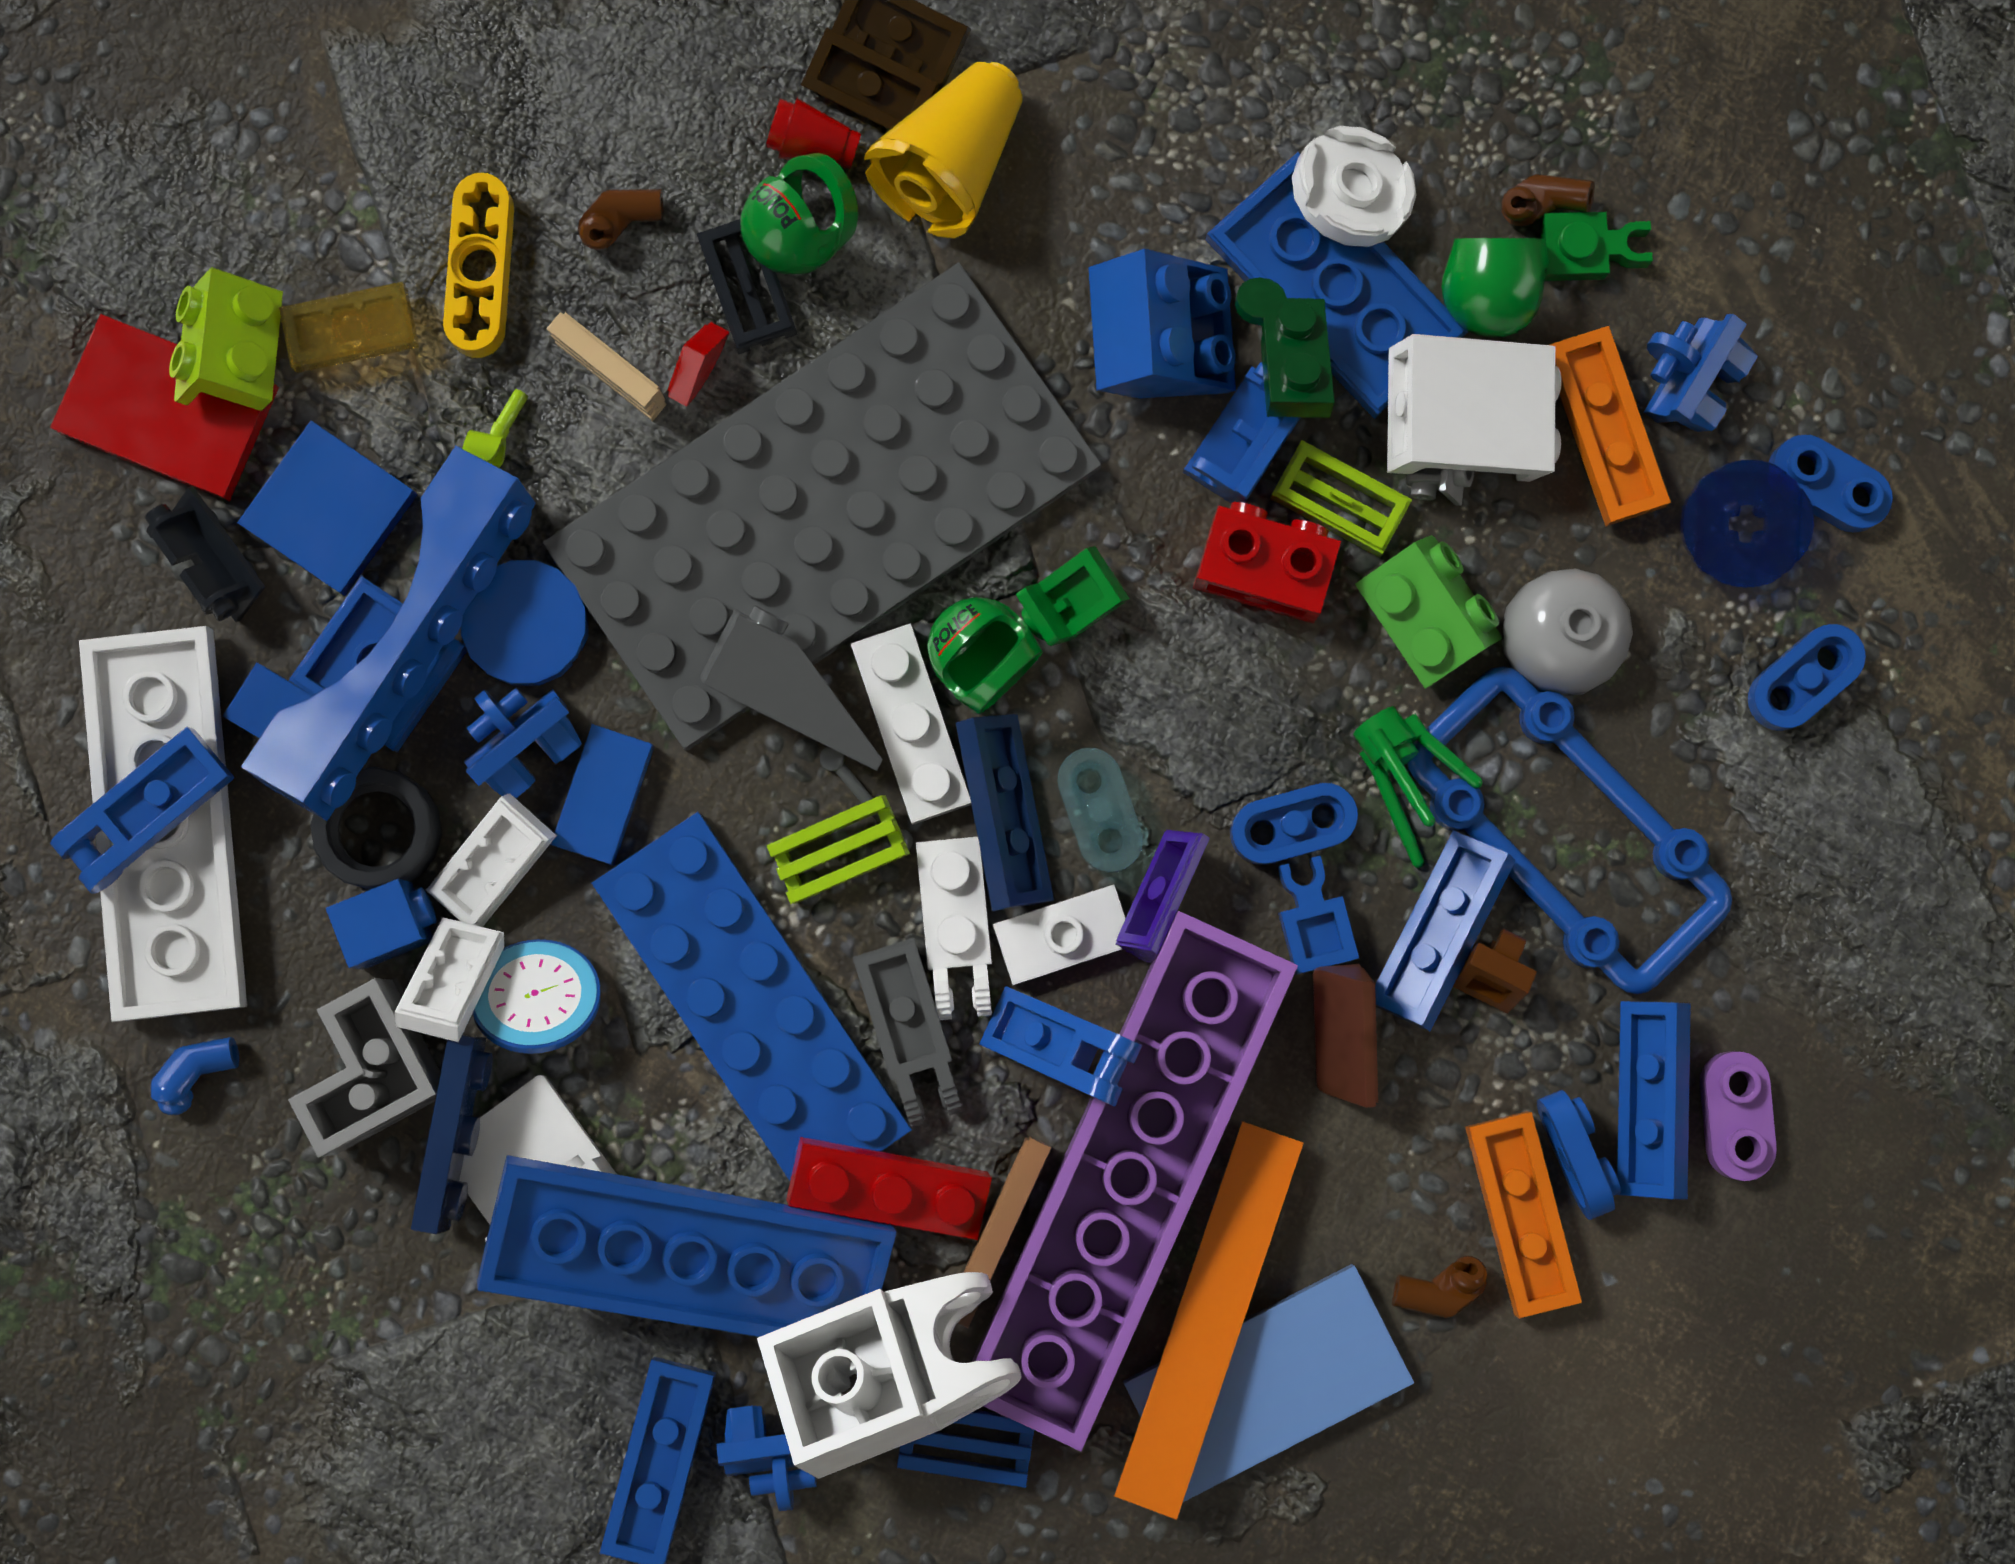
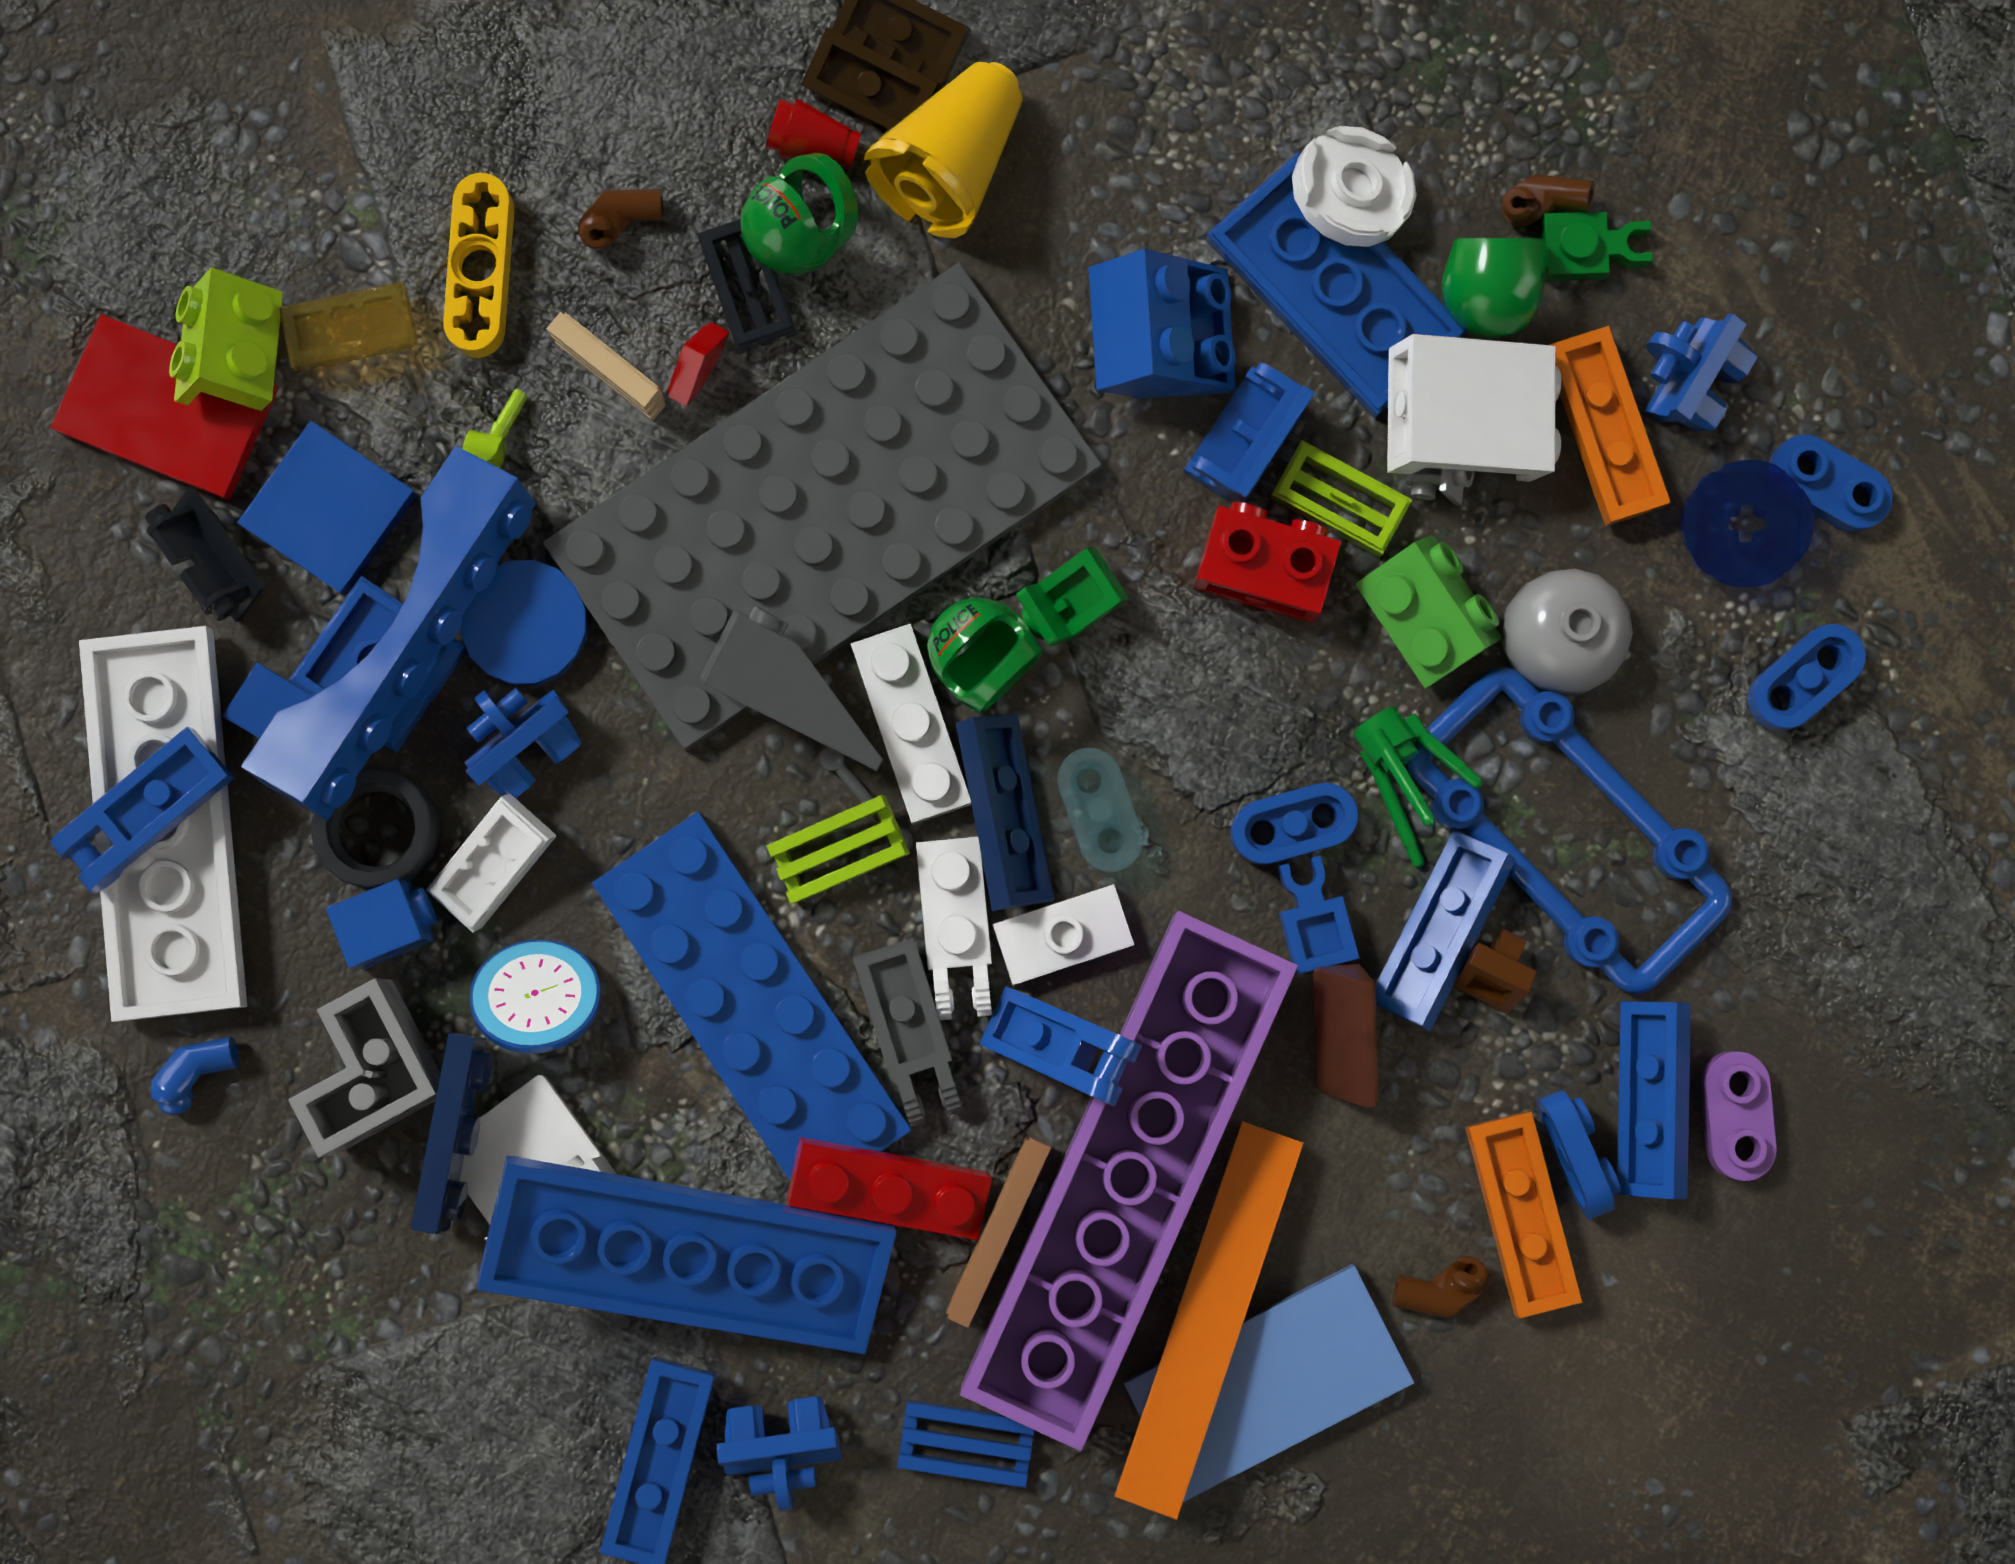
white plate [395,917,504,1042] -> none
blue tile [550,724,655,866] -> none
white brick [757,1272,1022,1479] -> none
dark purple slope [1115,830,1210,963] -> none
dark green hinge [1235,277,1334,418] -> none

